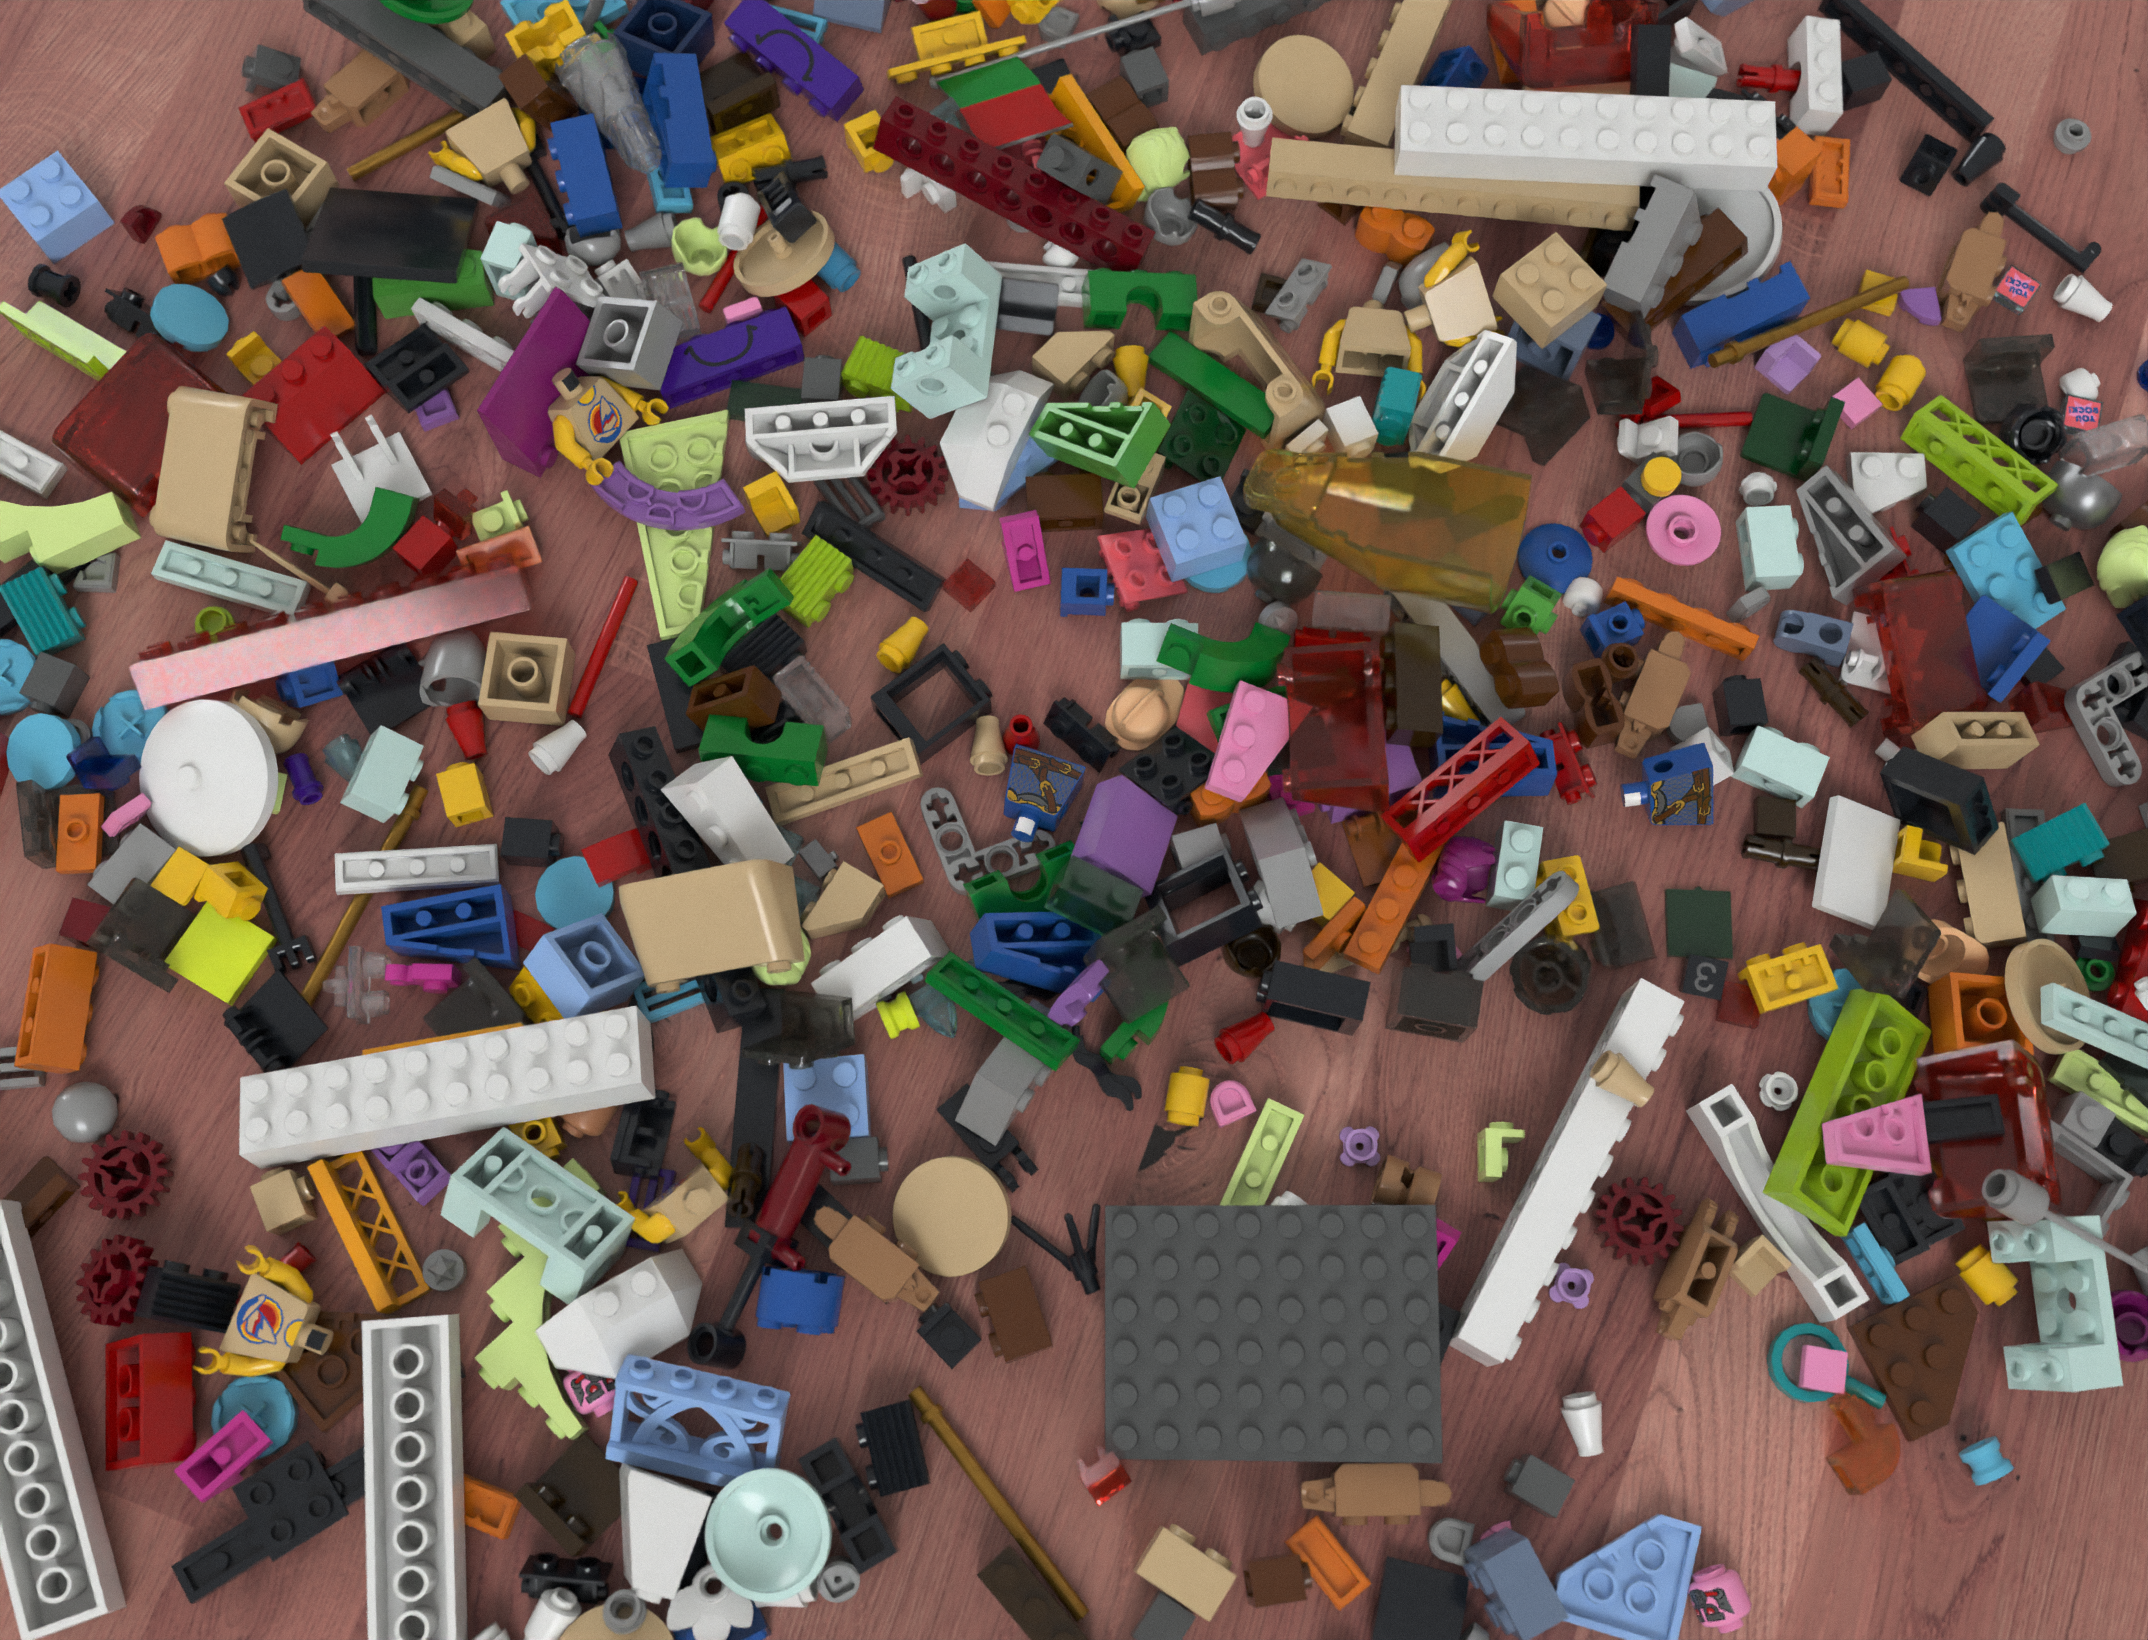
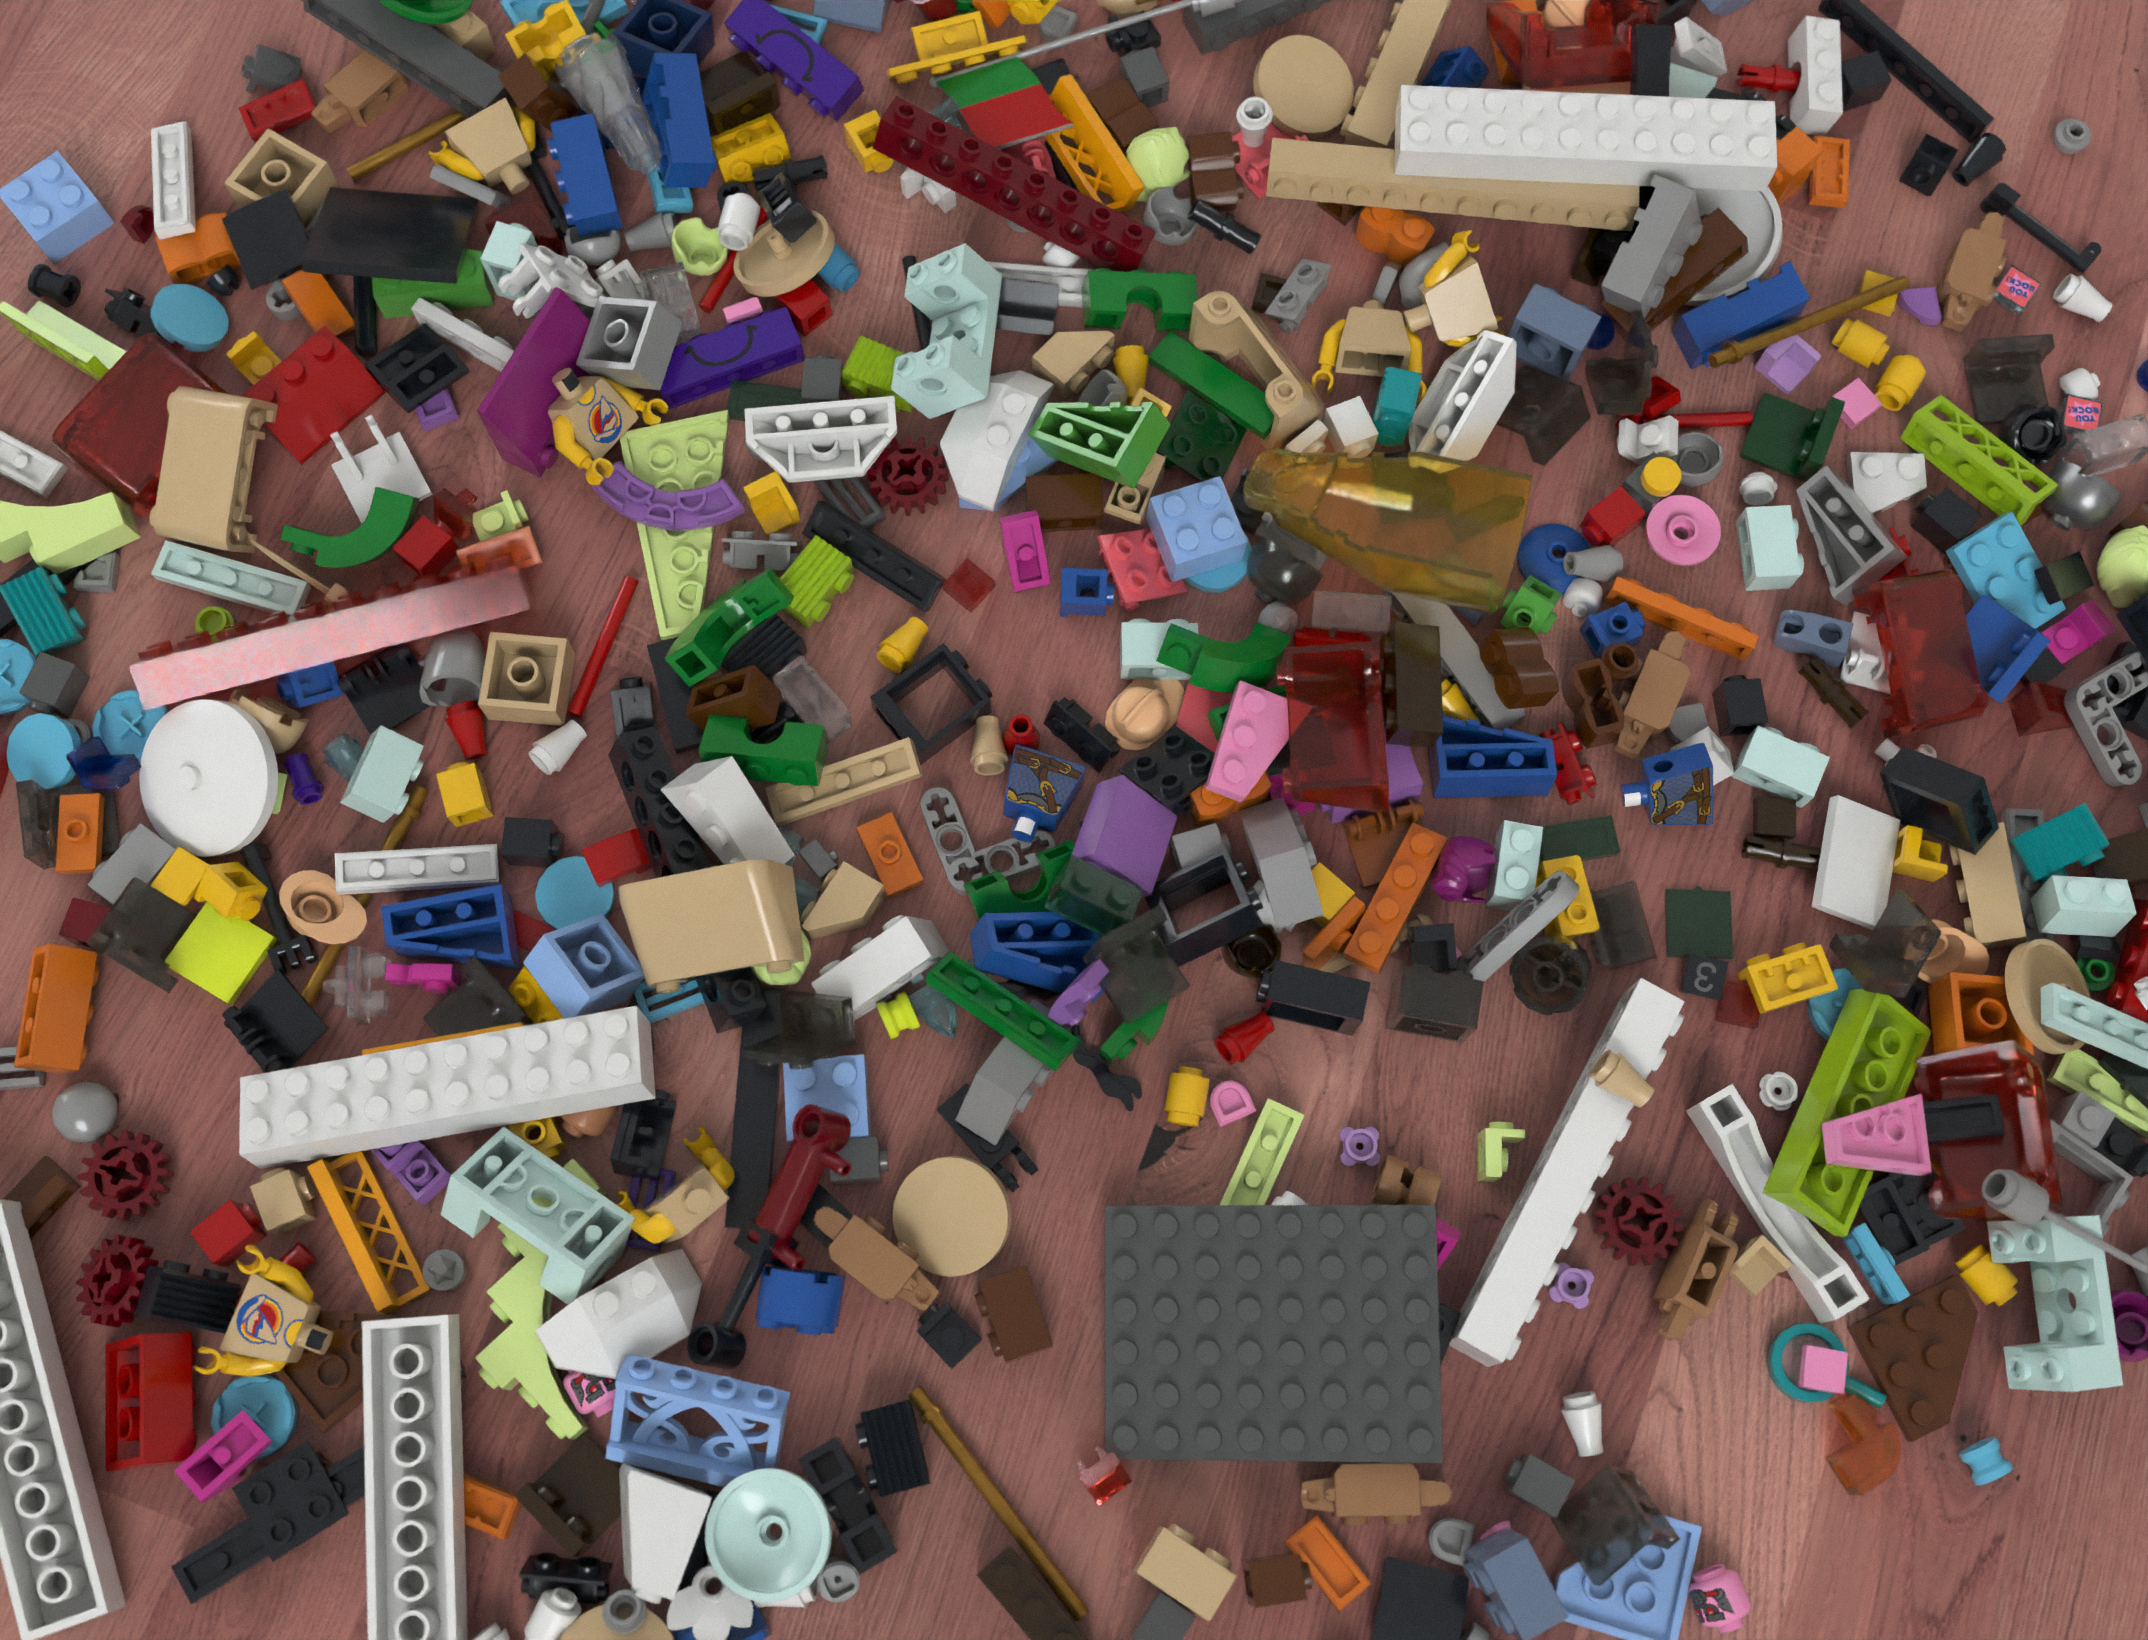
bright pink tile [101,793,152,837] -> none
dark brown pin [727,1143,764,1218] -> none
black plant [1011,1204,1100,1295] -> none
dark grey torso [1036,133,1123,205] -> none
red fence [1380,717,1540,863] -> none
tan brick [1492,232,1607,349] -> none
light grey tile [1726,586,1771,623] -> none
tan brick [1911,712,2040,769] -> none
none -> white tile [151,121,196,240]
none -> red brick [189,1200,267,1267]
none -> light nougat piece [279,870,367,944]
none -> black bracket [610,677,656,736]
none -> clear green tile [1540,815,1620,862]
none -> clear smoke bracket [1551,1464,1680,1586]
none -> light grey cone [1563,545,1623,583]
none -> dark pink slope [2042,600,2117,665]

